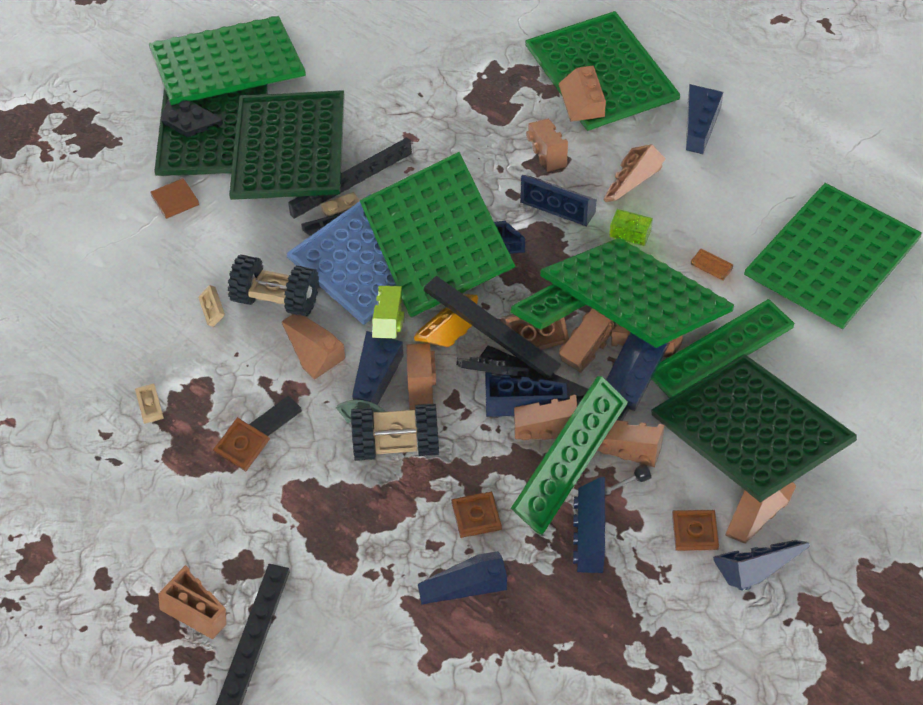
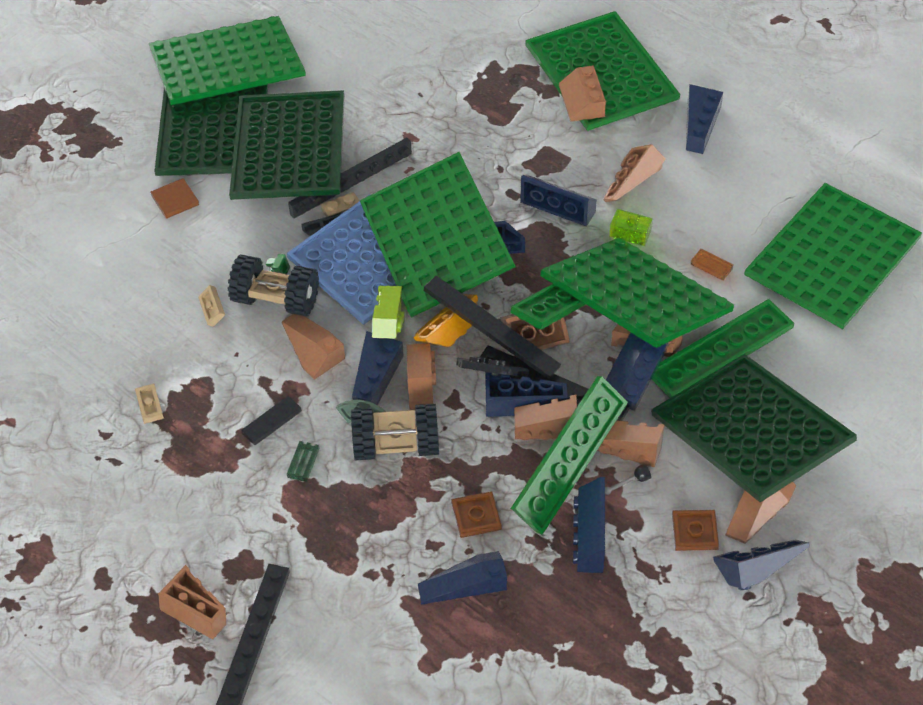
black wing [161,99,223,137] -> none
dark orange tile [213,417,270,472] -> none
nougat wedge [526,118,568,172] -> none
nougat wedge [559,308,615,372] -> none
none -> green tile [266,254,290,275]
none -> clear green tile [287,441,320,482]

